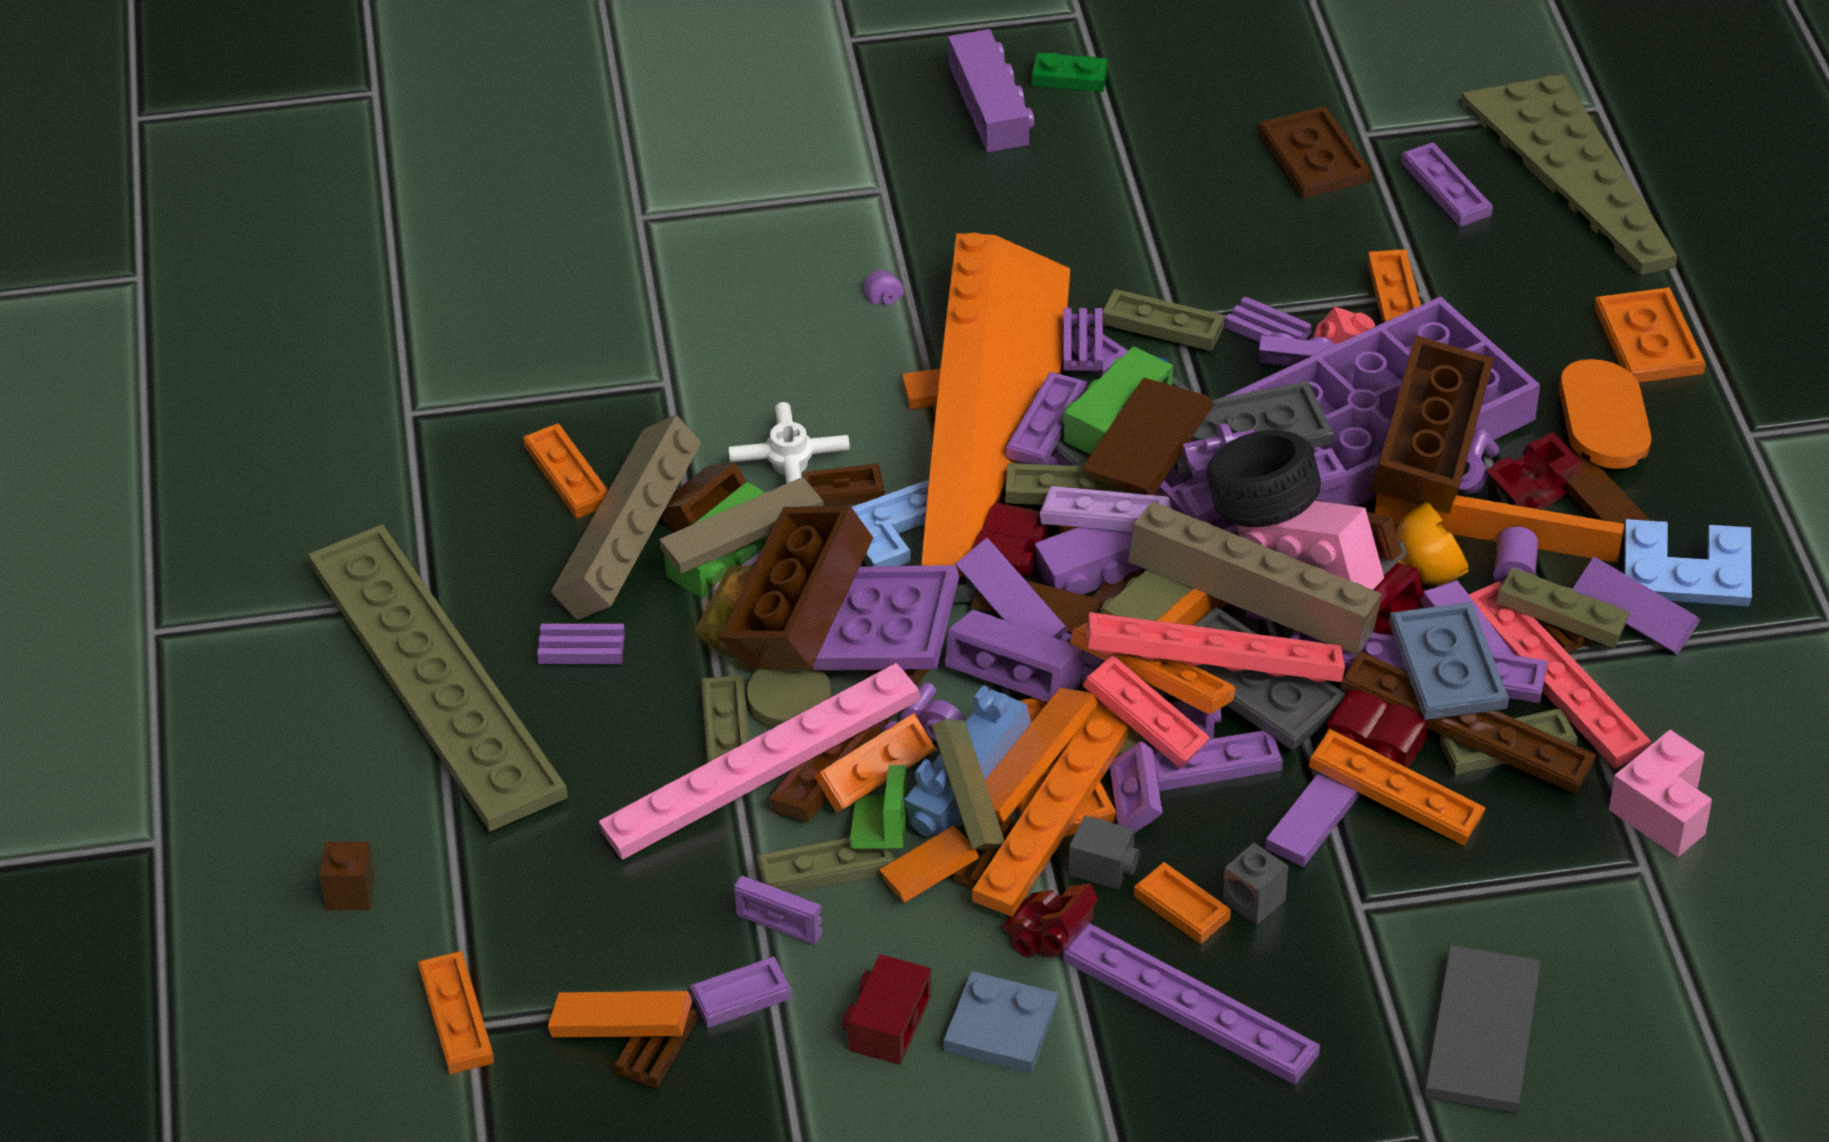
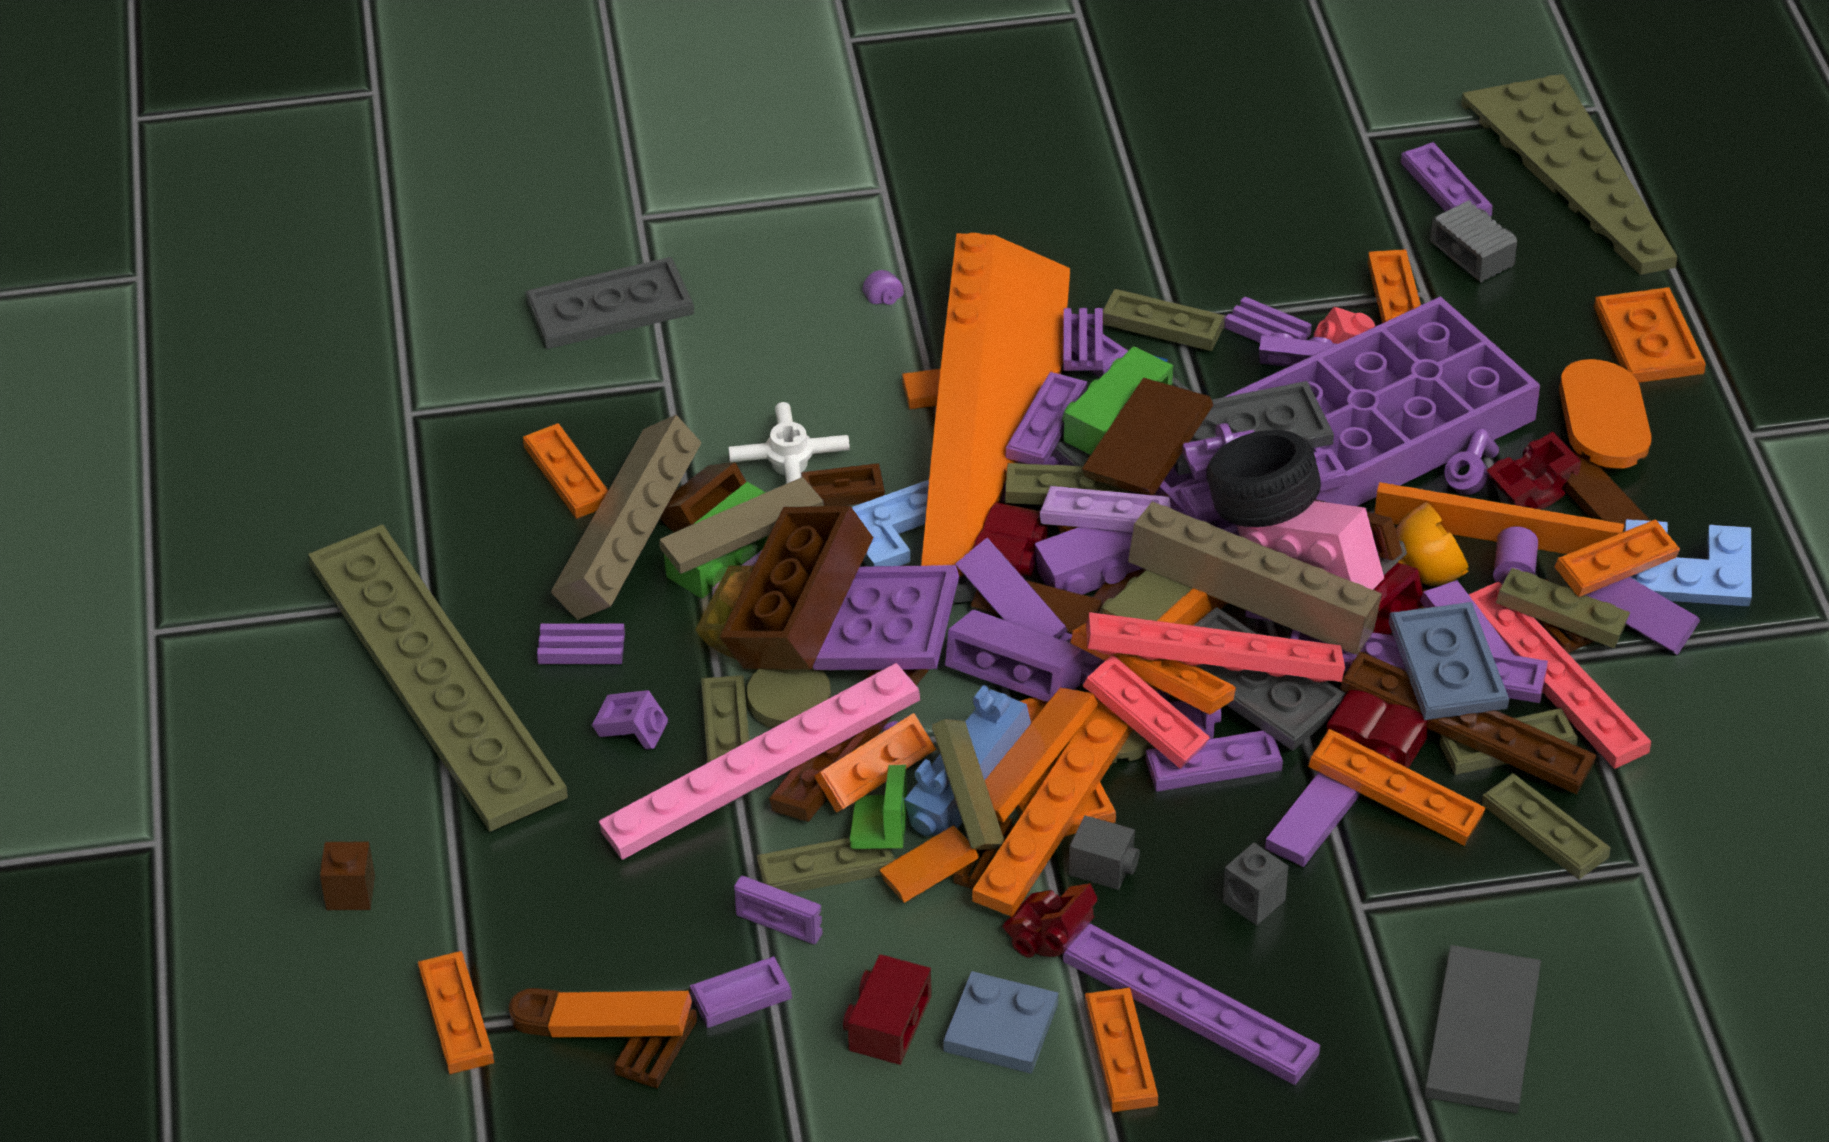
medium lavender plate [900,682,965,741] -> none
medium lavender brick [948,29,1034,152] -> none
green plate [1032,53,1108,92] -> none
medium lavender plate [1110,741,1162,833] -> none
orange tile [1134,862,1231,944] -> none
reddish brown tile [1258,106,1372,199] -> none
reddish brown brick [1370,335,1494,514] -> none
bright pink brick [1609,730,1712,857] -> none
none -> reddish brown tile [509,988,560,1037]
none -> dark grey tile [525,257,694,349]
none -> medium lavender bracket [592,690,668,749]
none -> orange tile [1085,987,1158,1112]
none -> dark grey brick [1430,200,1517,283]
none -> olive tile [1482,773,1611,880]
none -> orange tile [1554,519,1680,597]

